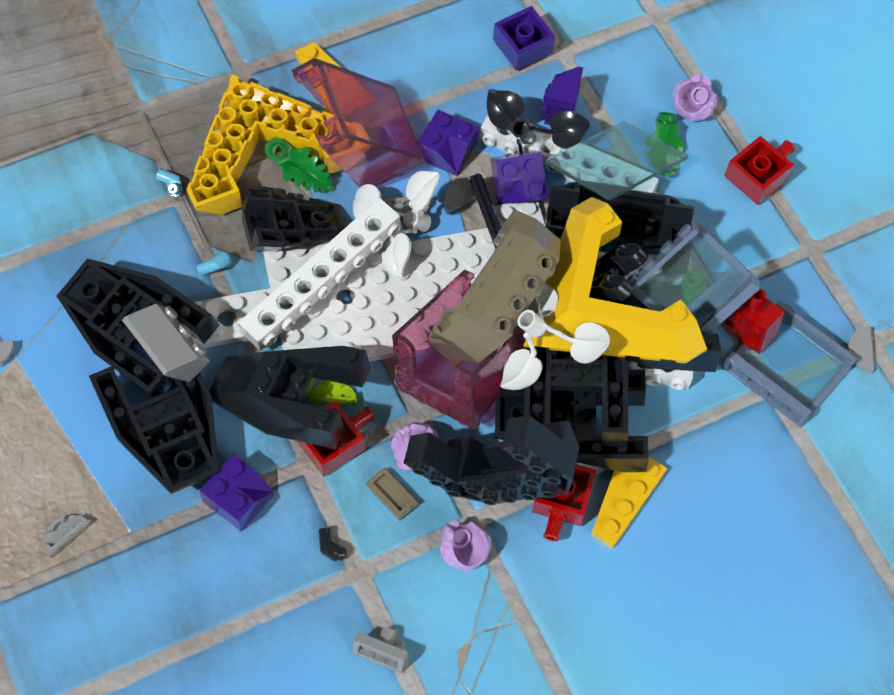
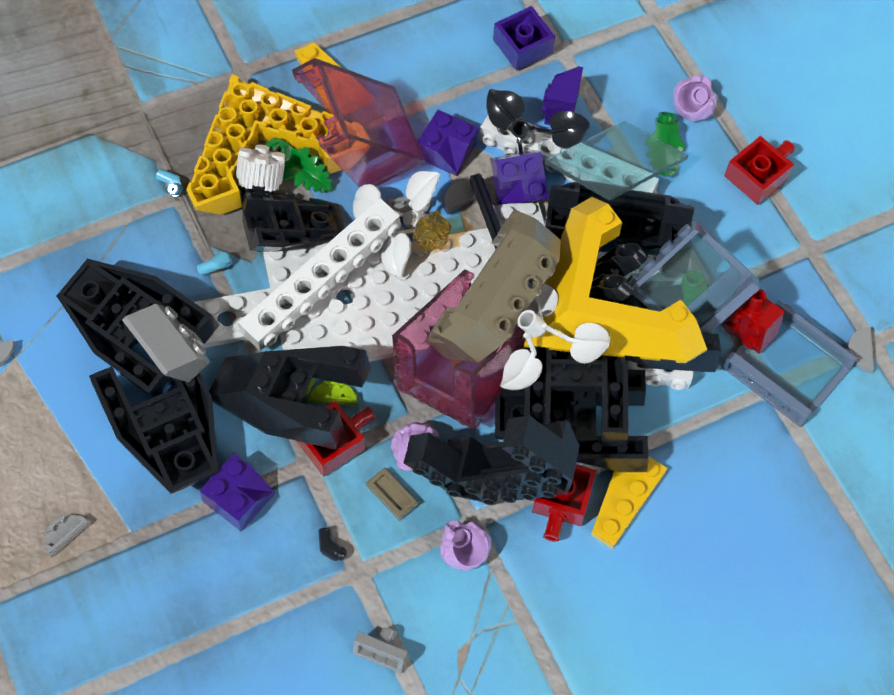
none -> white brick [236,145,285,192]
none -> clear yellow brick [413,210,452,253]

